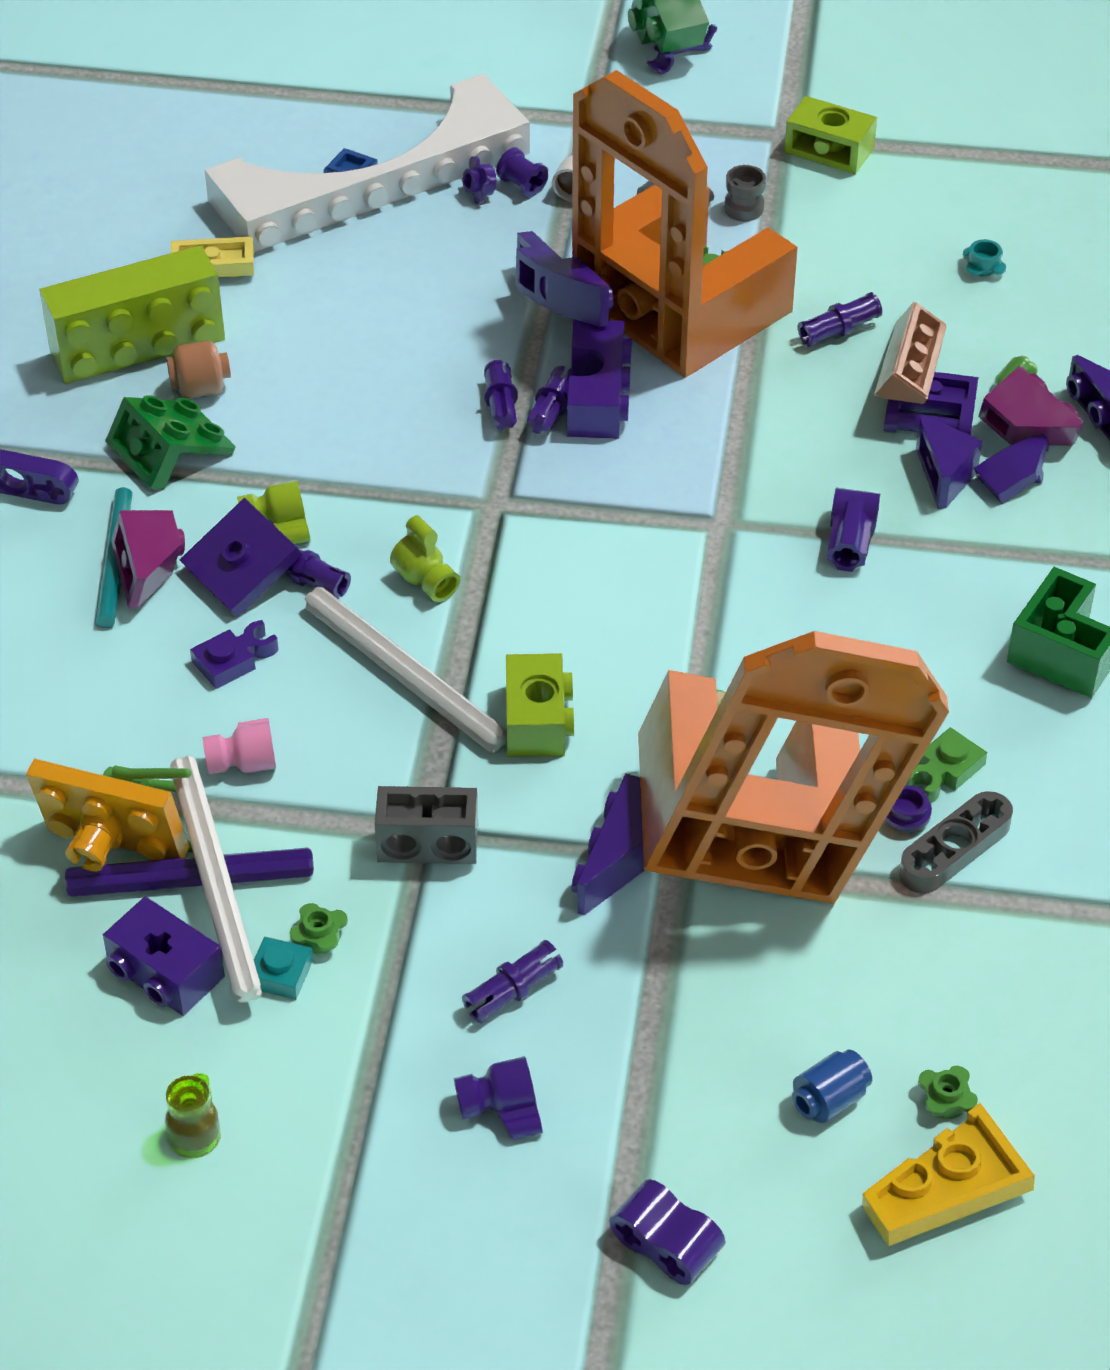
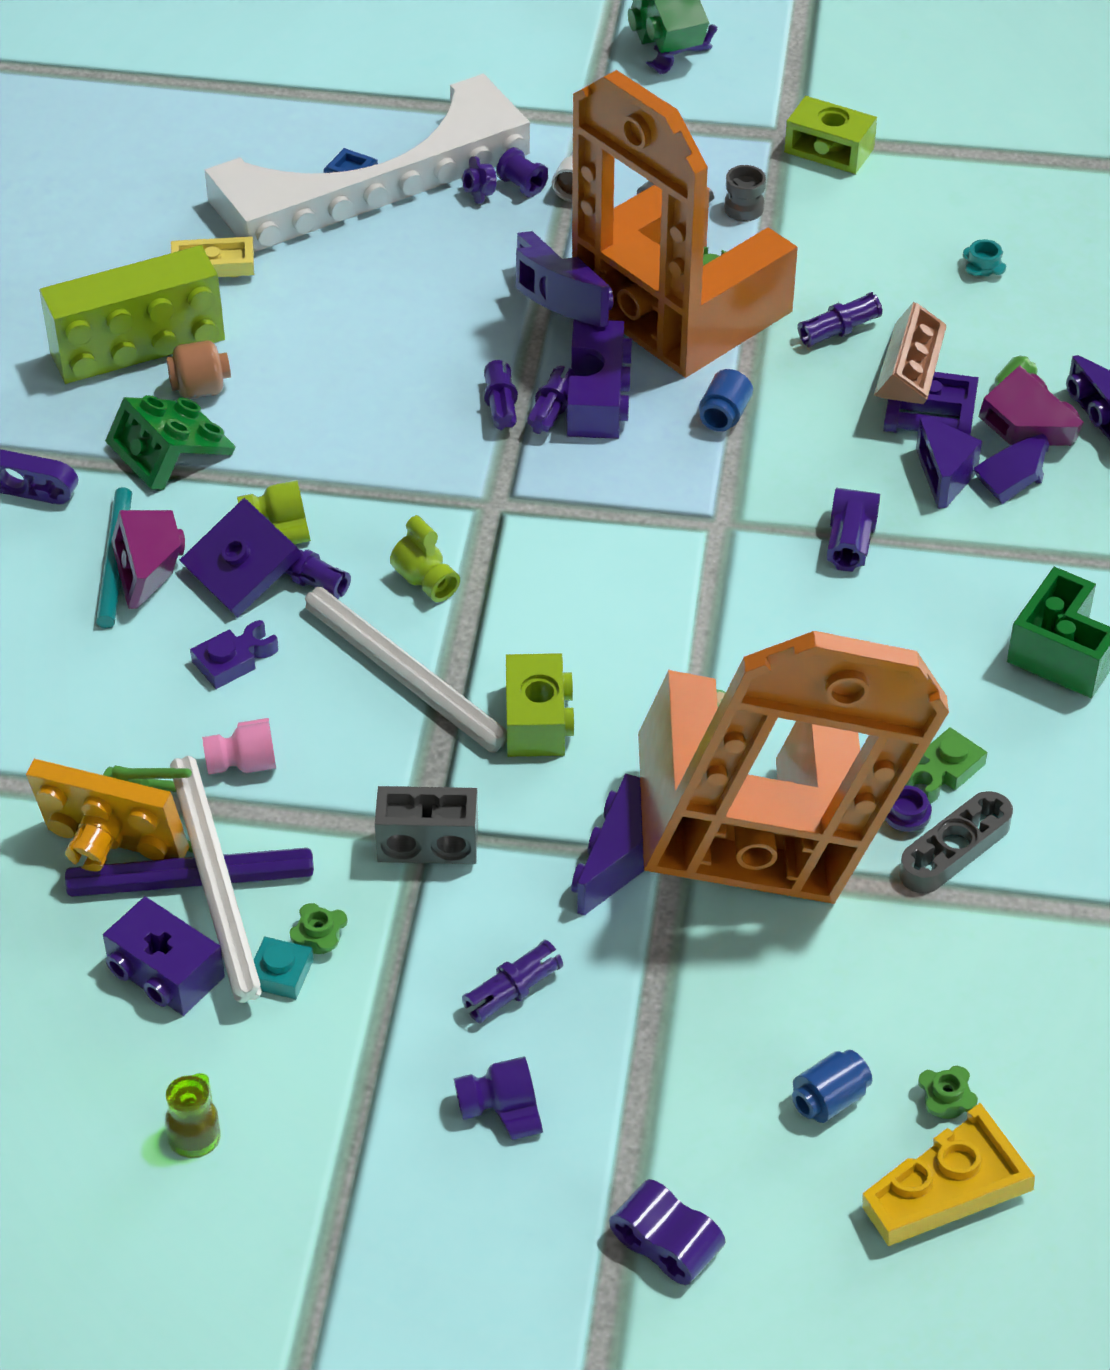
none -> blue brick [699,369,753,432]

